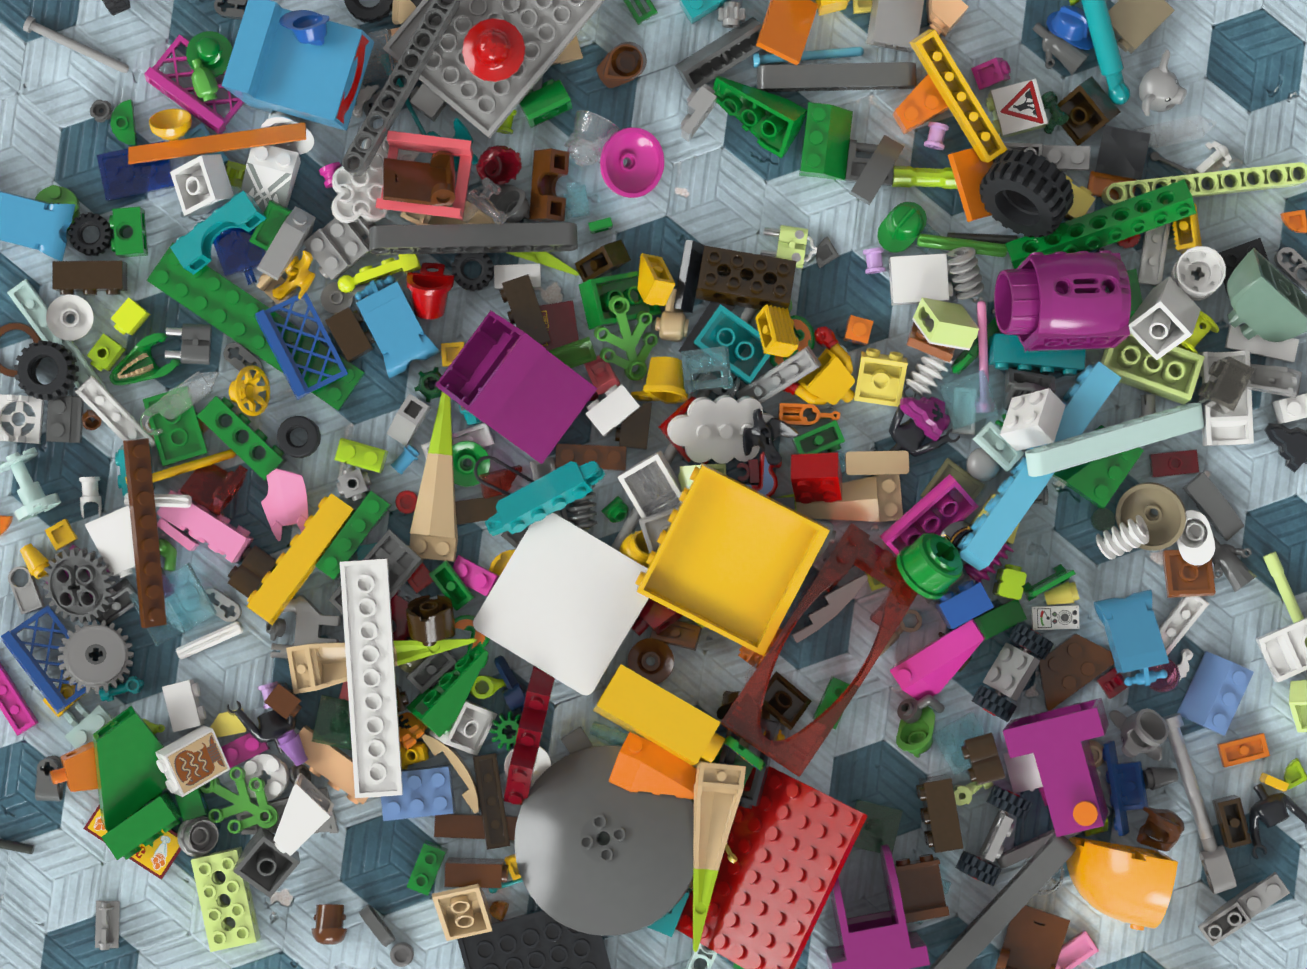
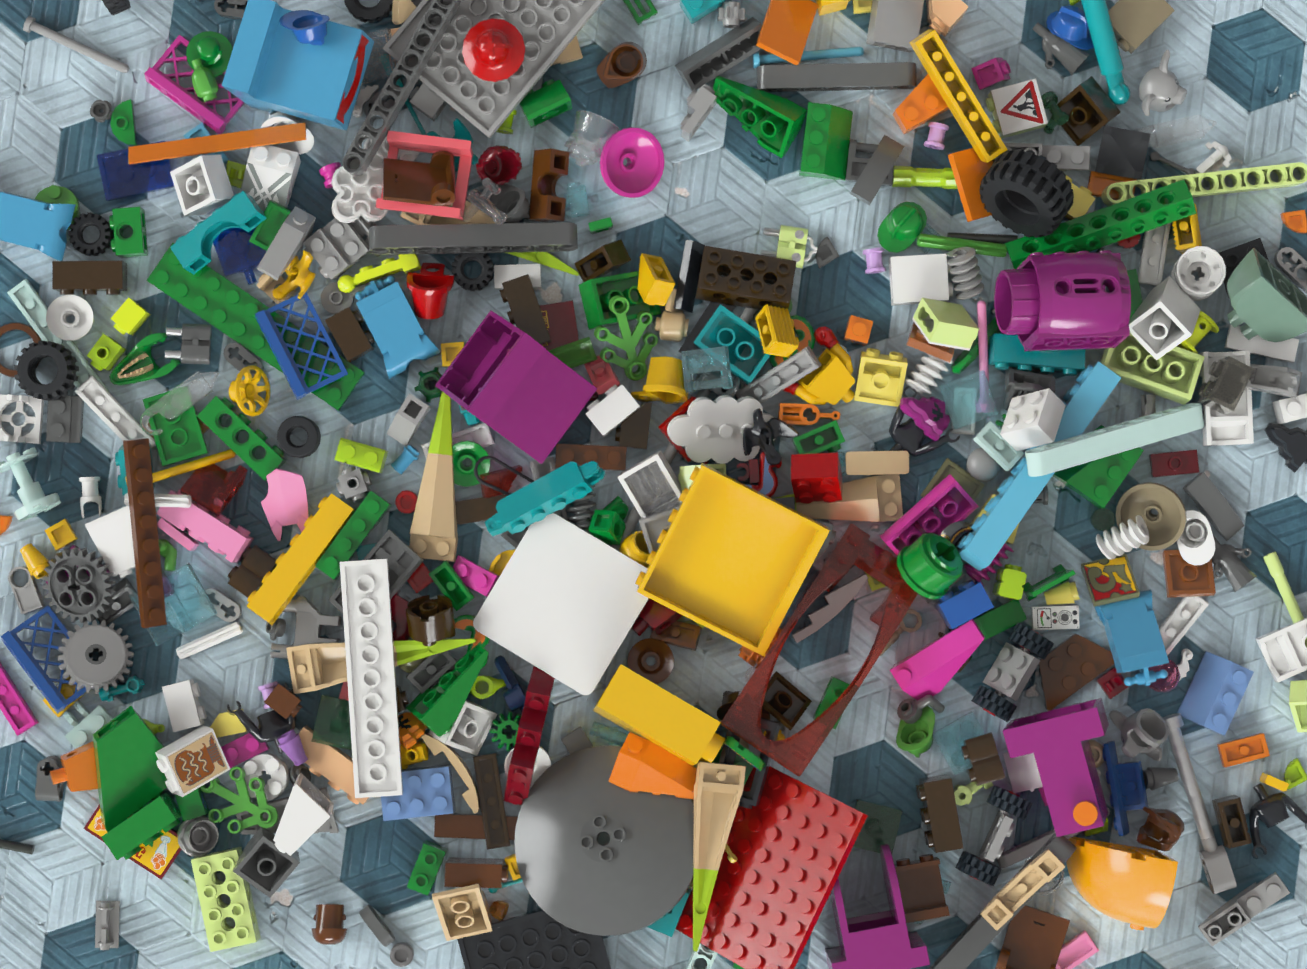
reddish brown hinge [82,410,102,430] -> none
yellow piece [149,109,192,141] -> none
none -> green brick [588,510,626,545]
none -> tan slope [980,849,1066,931]
none -> tile [1081,554,1140,607]

